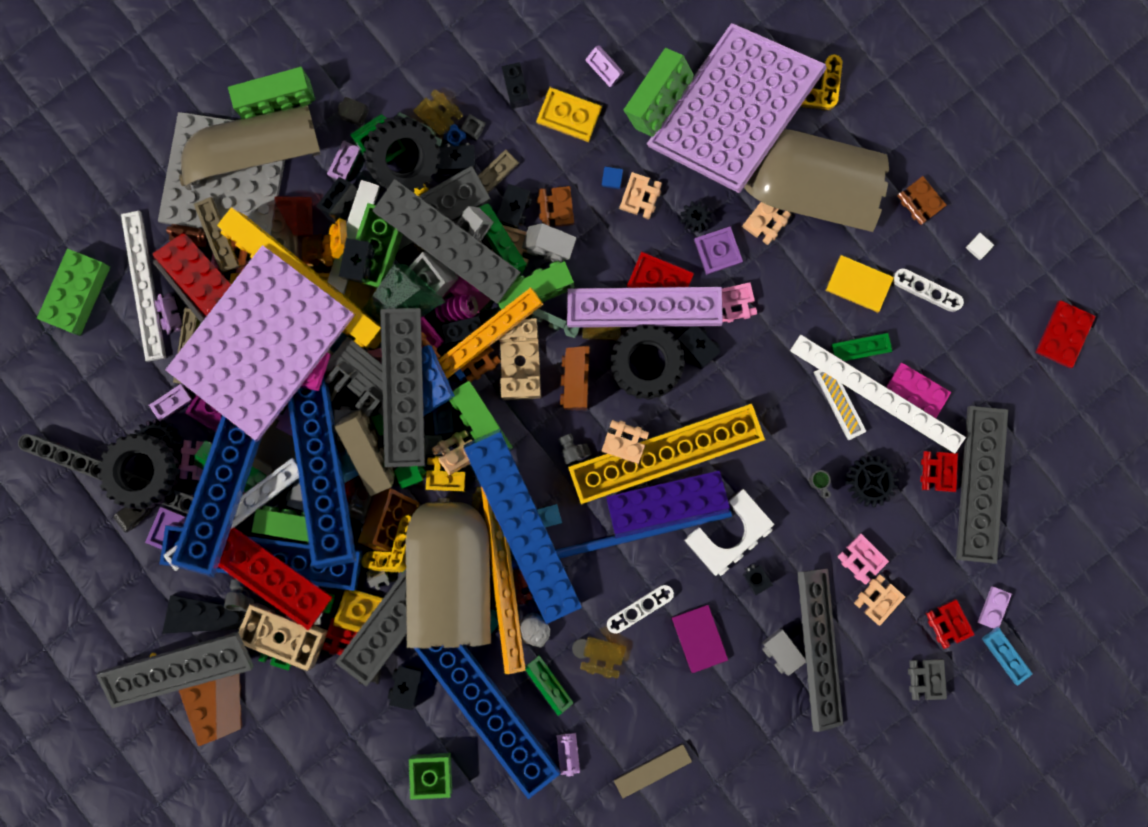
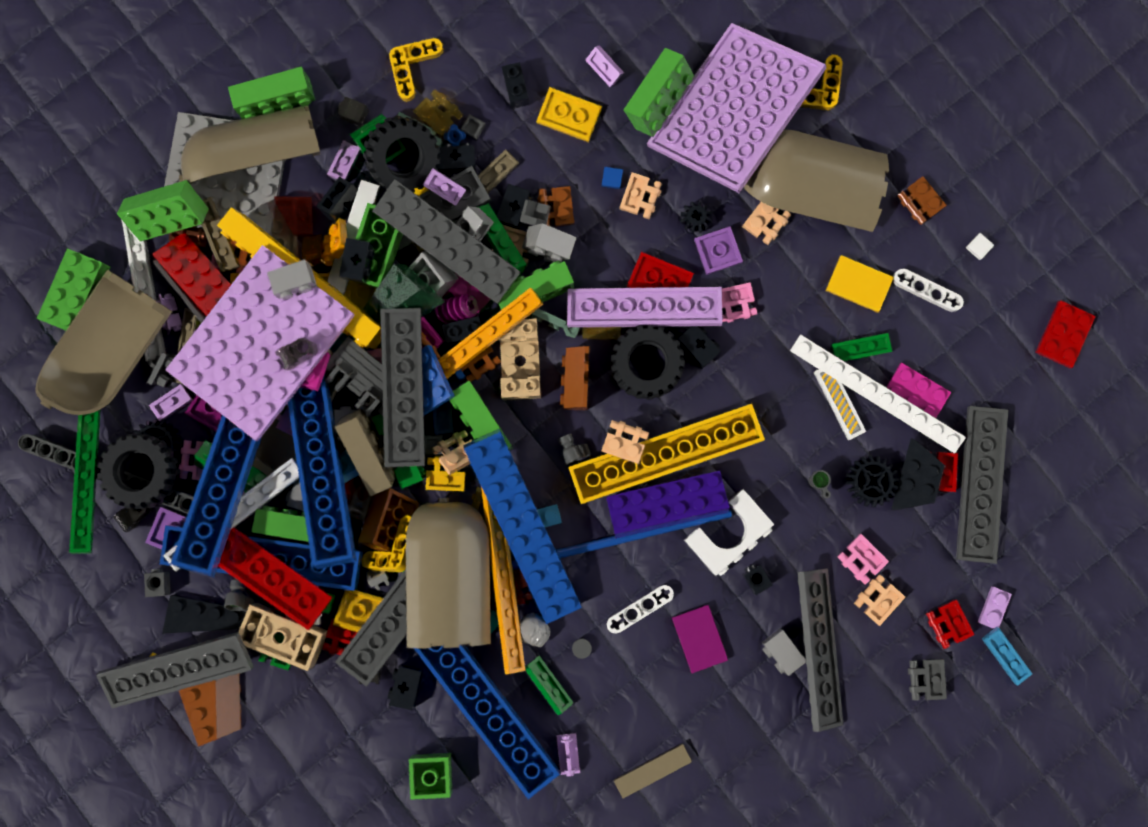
clear yellow plate [580,636,626,679] -> none
none -> dark tan panel [36,269,172,415]
none -> green plate [69,409,101,554]
none -> bright green brick [117,180,209,242]
none -> dark grey brick [144,568,171,597]
none -> dark grey hips [147,352,176,388]
none -> light grey brick [267,260,317,300]
none -> clear smoke piece [275,337,317,371]
none -> yellow beam [389,38,443,102]
none -> lavender plate [423,168,466,206]
none -> dark grey panel [520,199,551,225]
none -> black wing [891,438,945,511]

